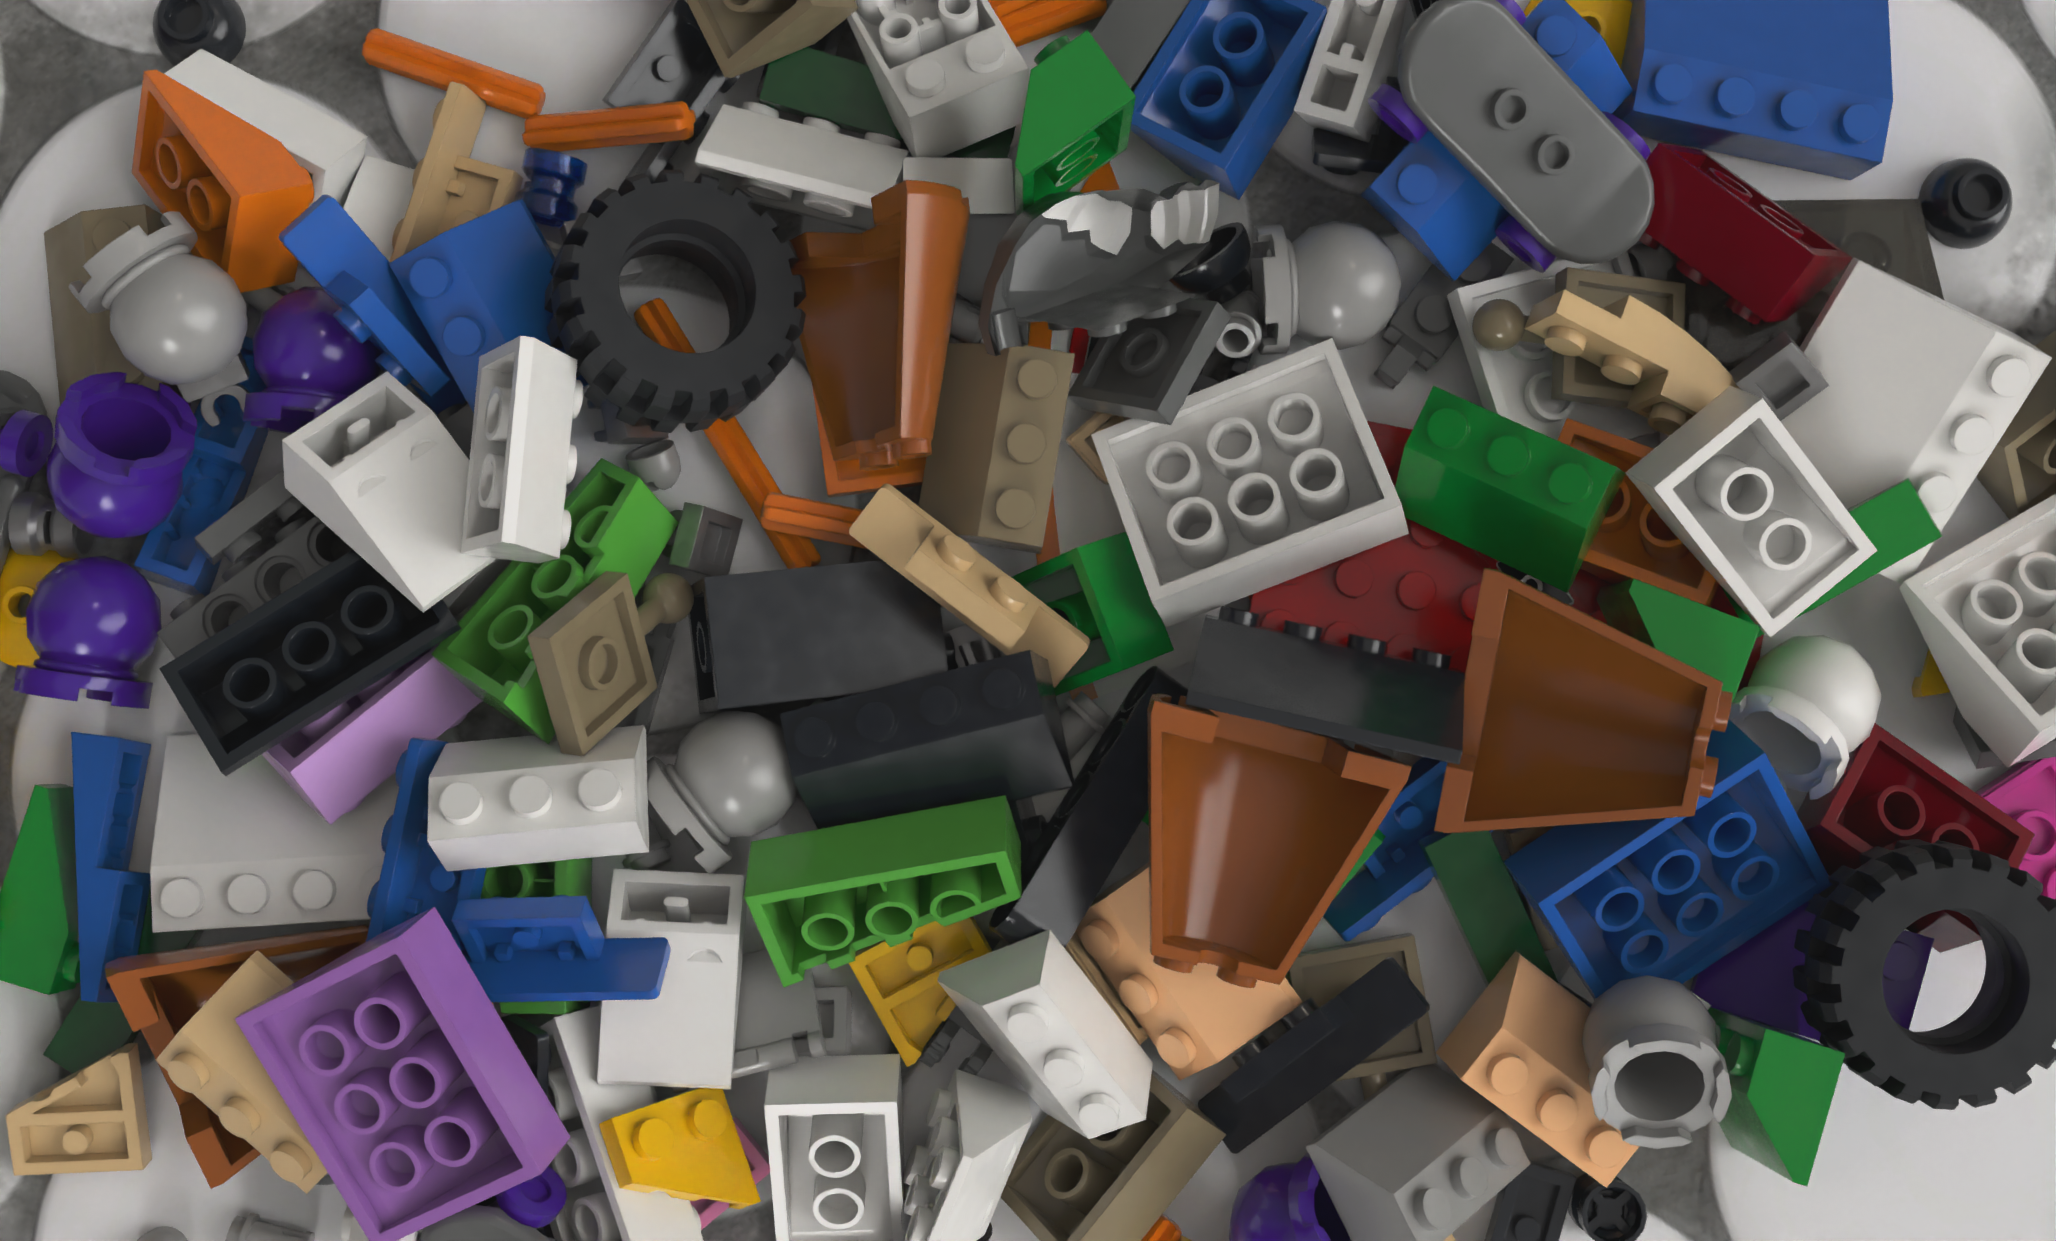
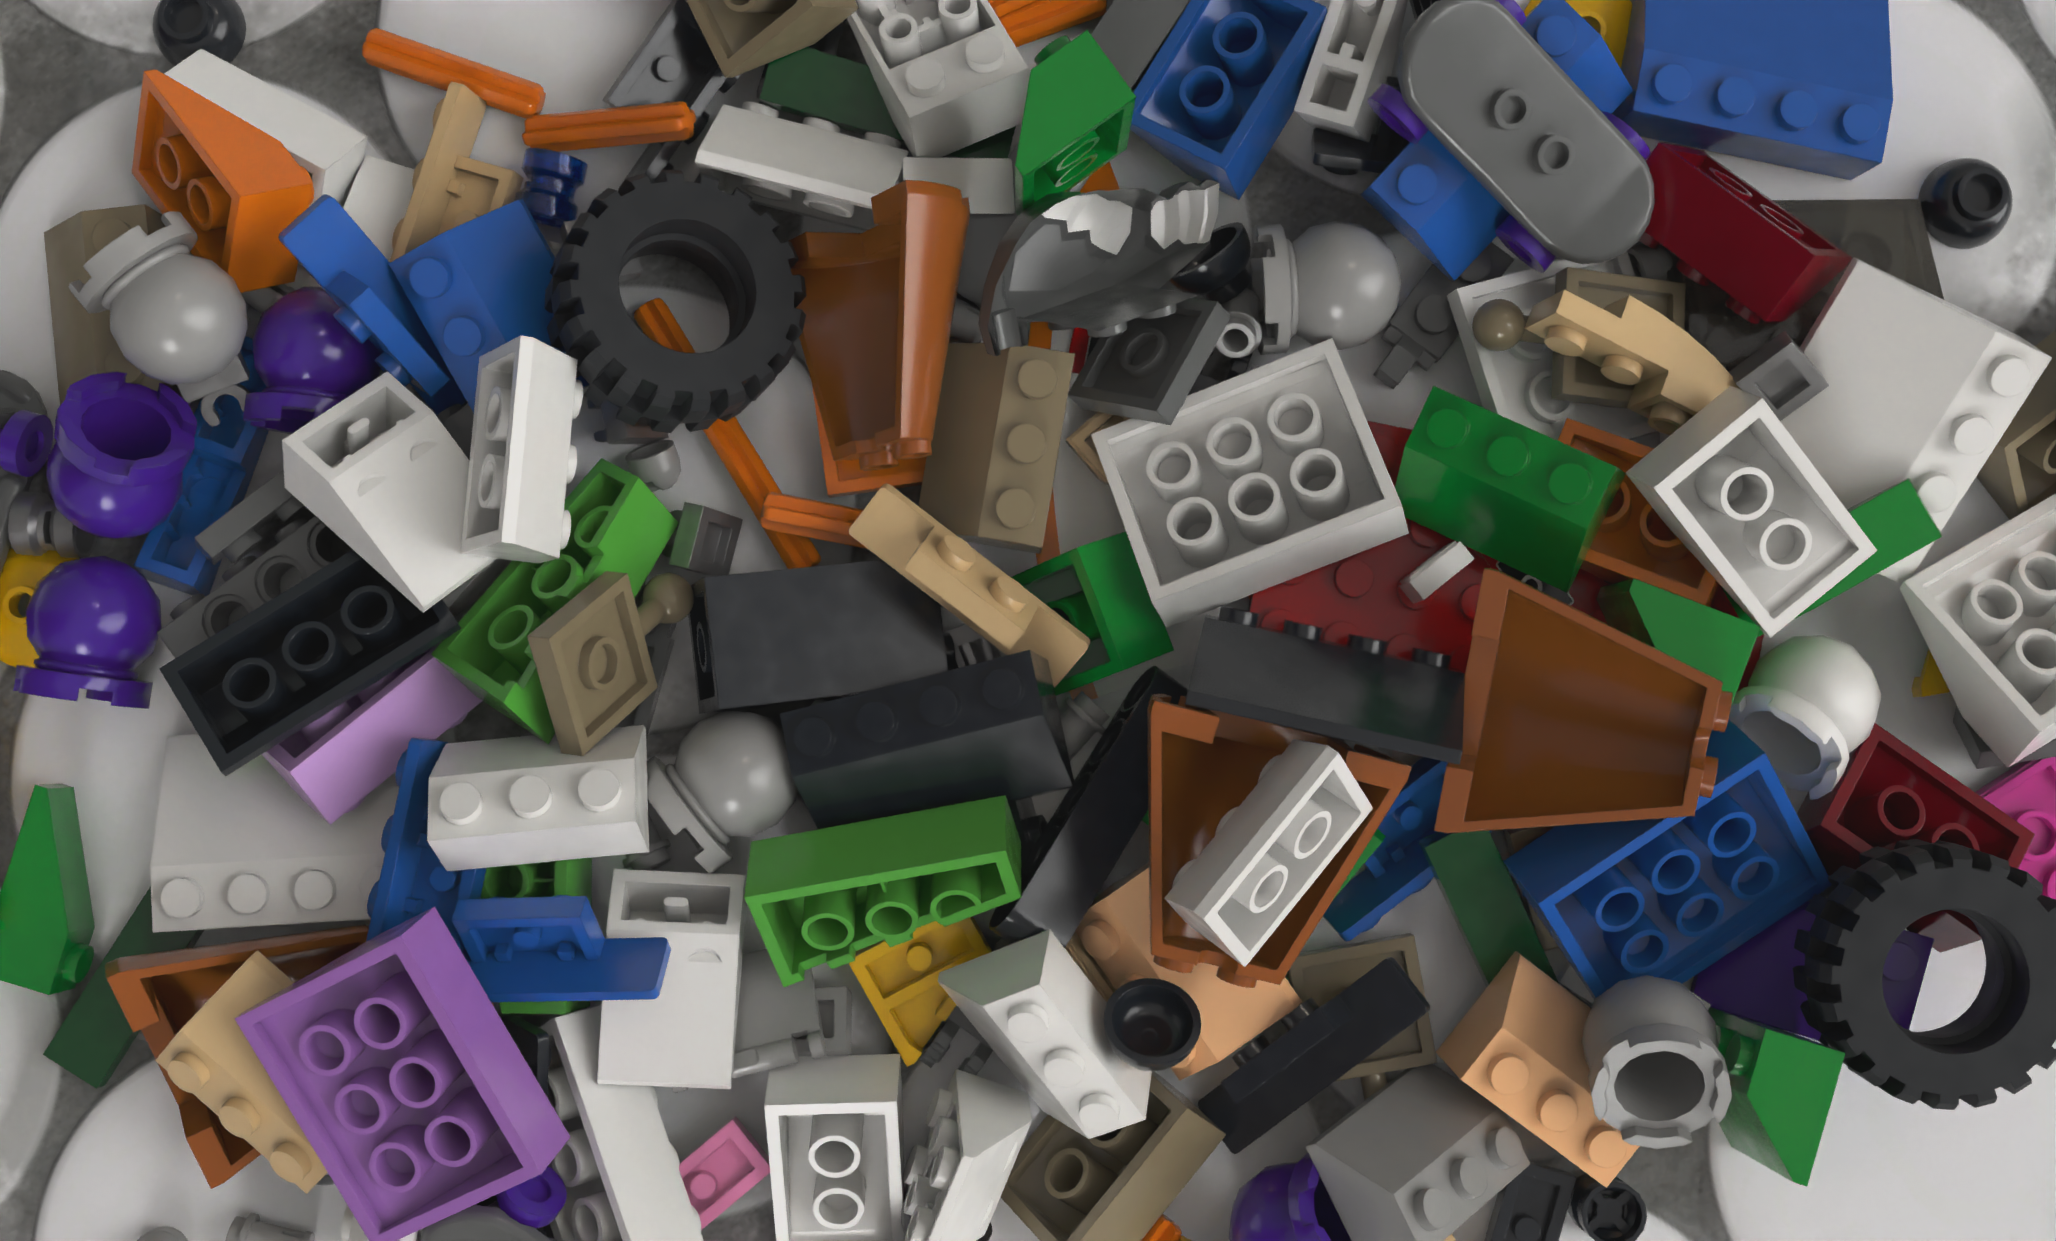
tan wing [5,1043,152,1176] -> none
blue slope [71,732,151,1002] -> none
yellow wing [599,1088,761,1209] -> none
none -> black piece [1103,978,1201,1071]
none -> white slope [1164,739,1373,967]
none -> white tile [1399,541,1475,604]

